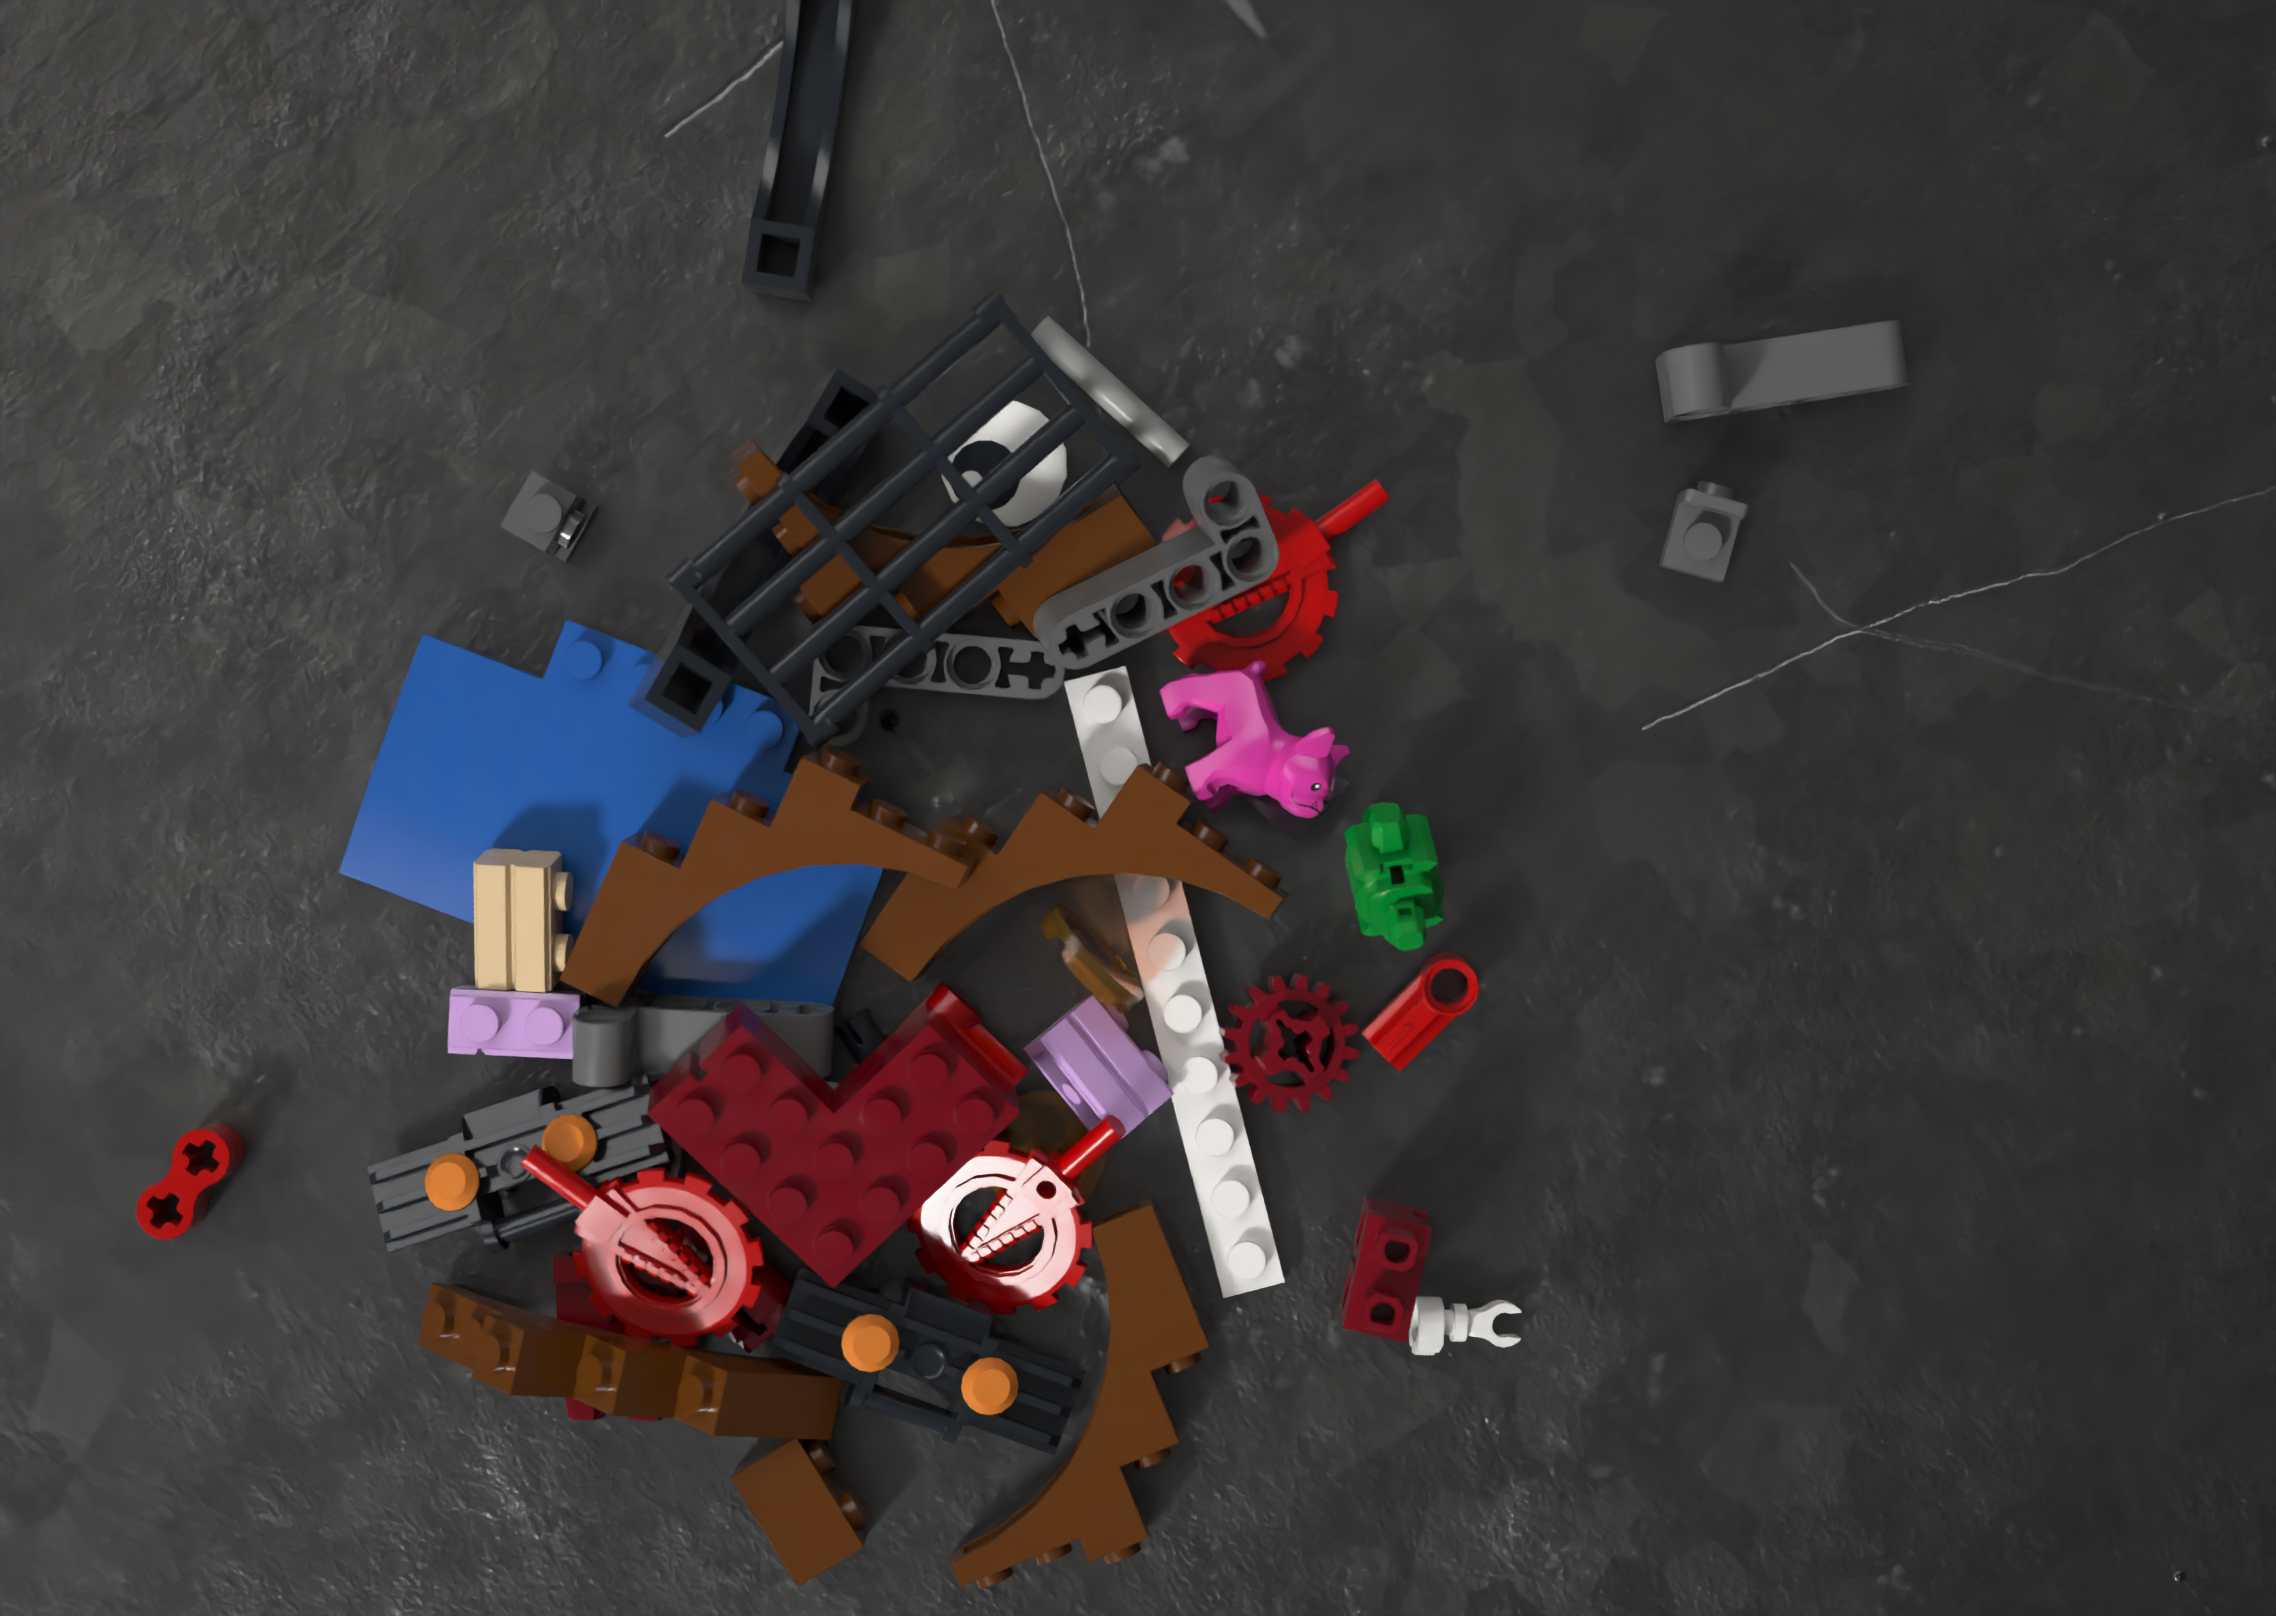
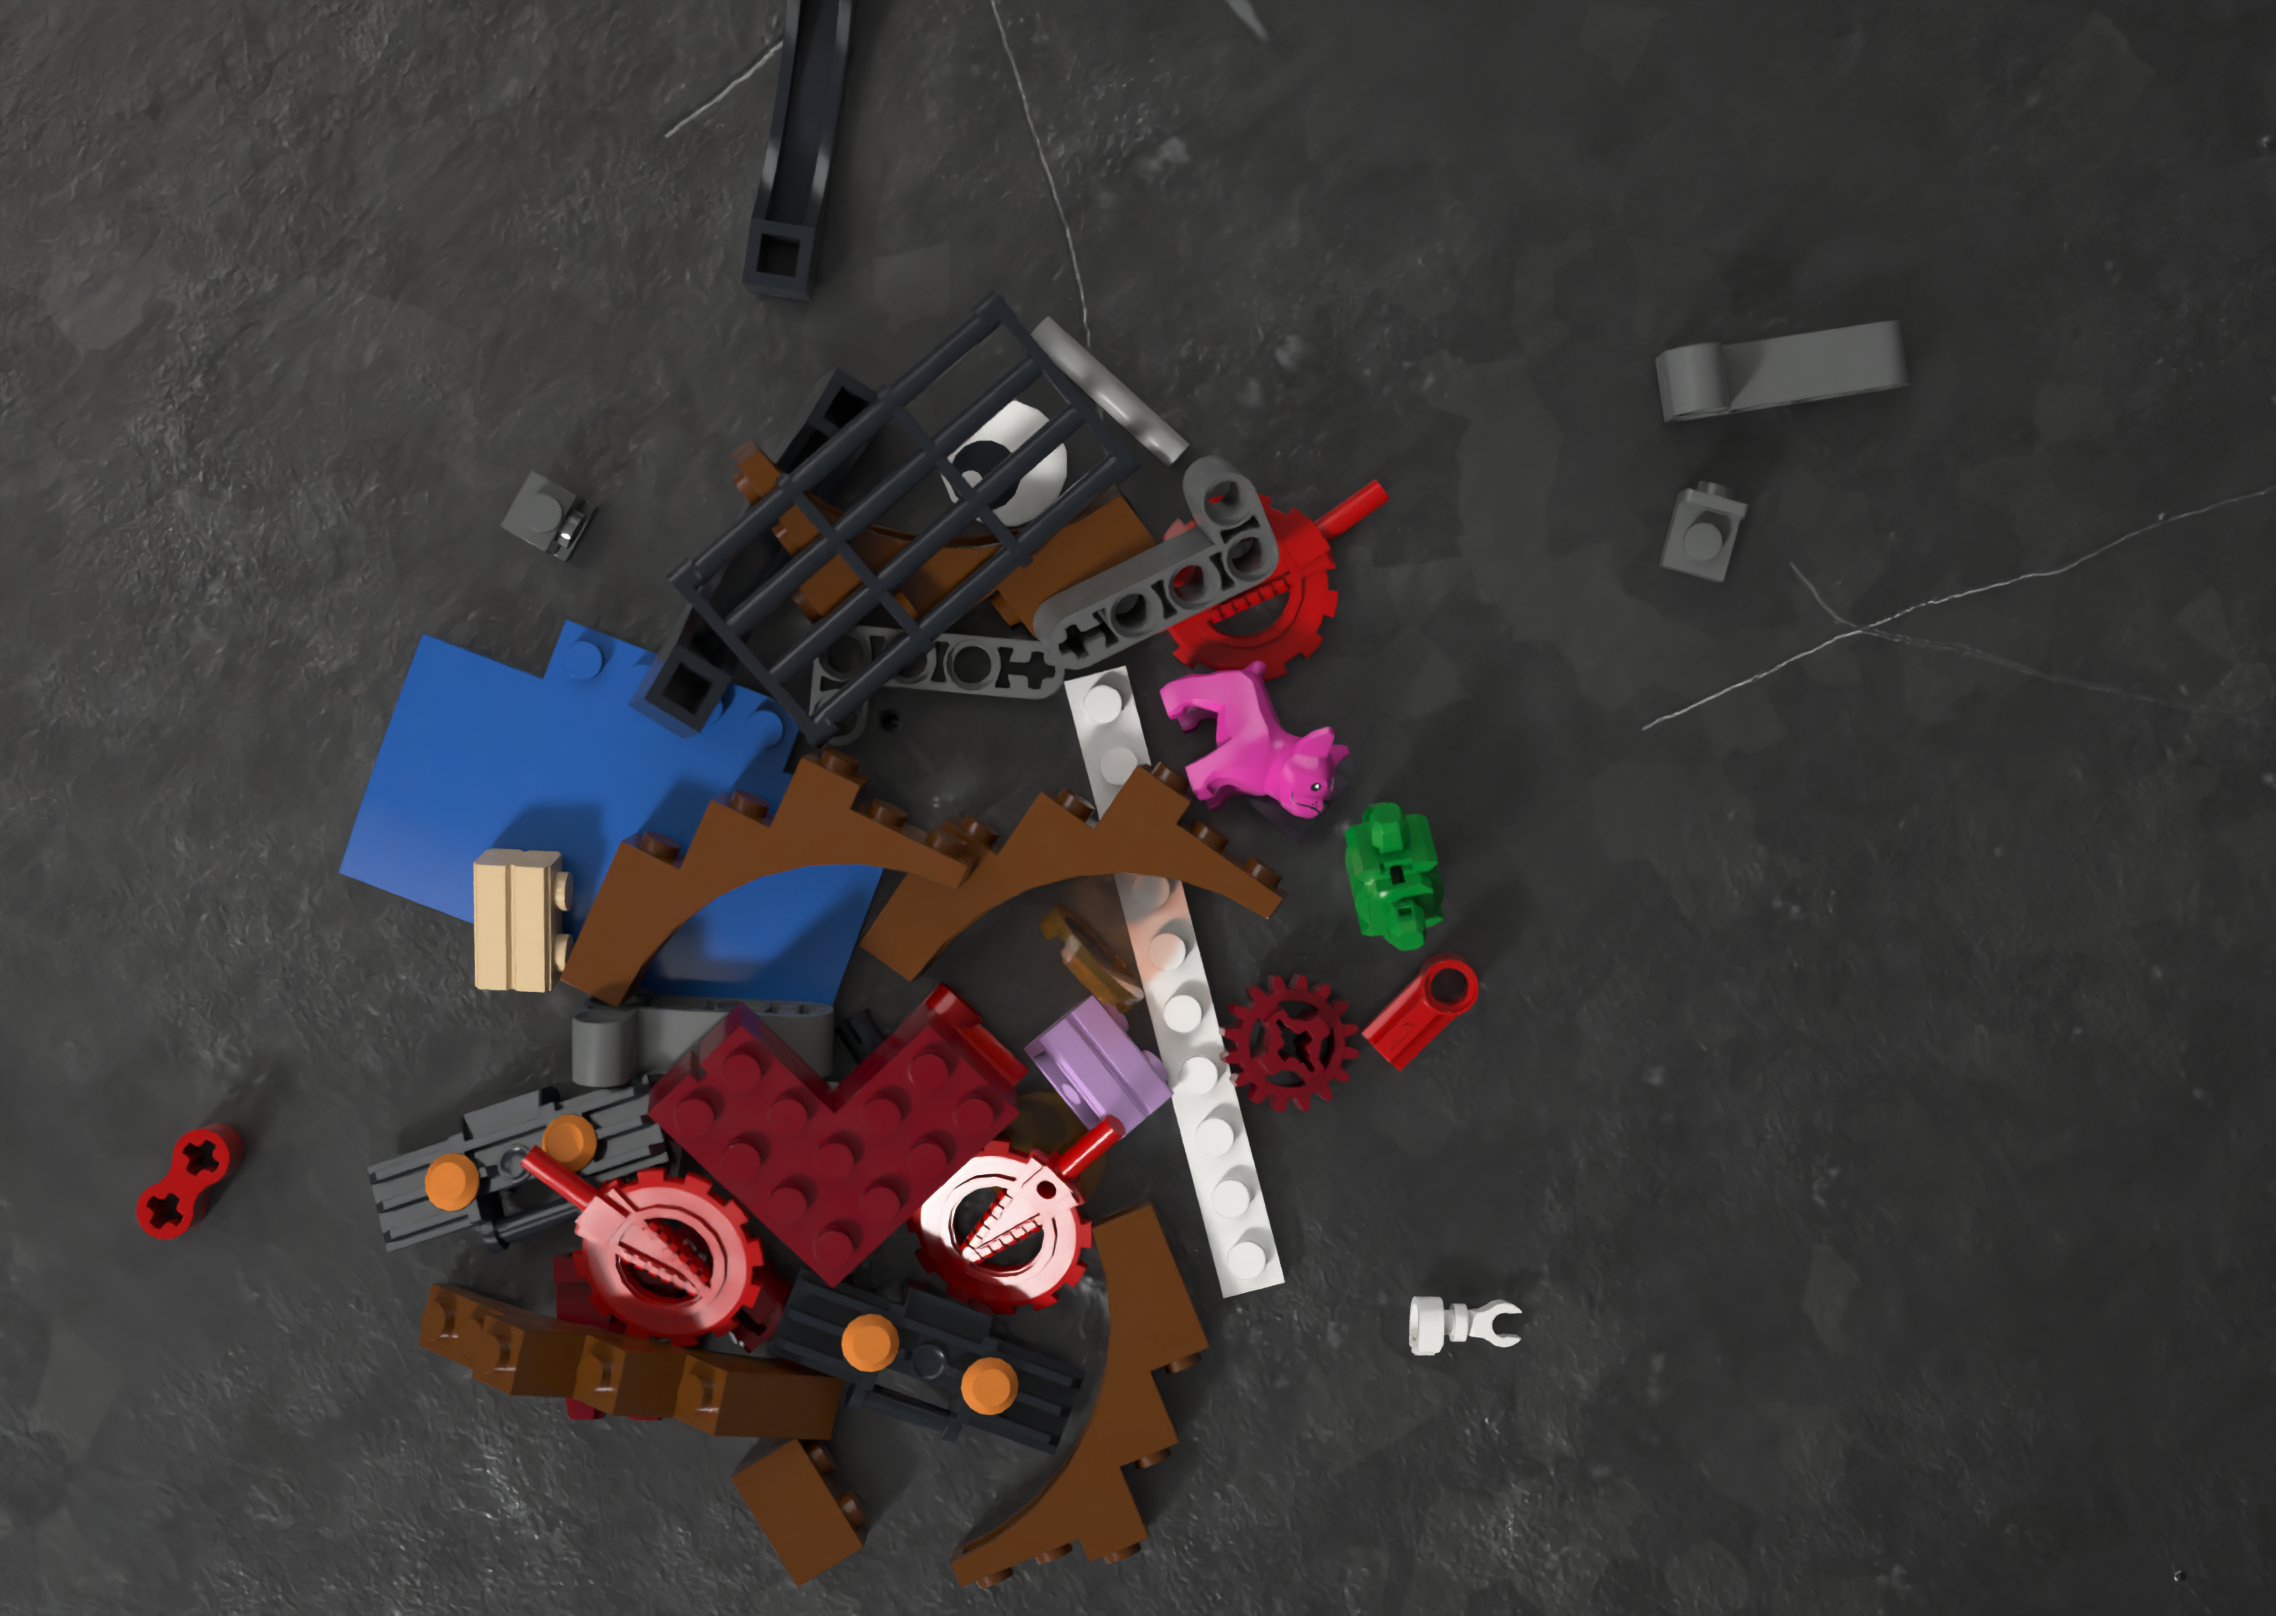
lavender brick [448,985,590,1059] -> none
dark red hips [1338,1196,1432,1343] -> none

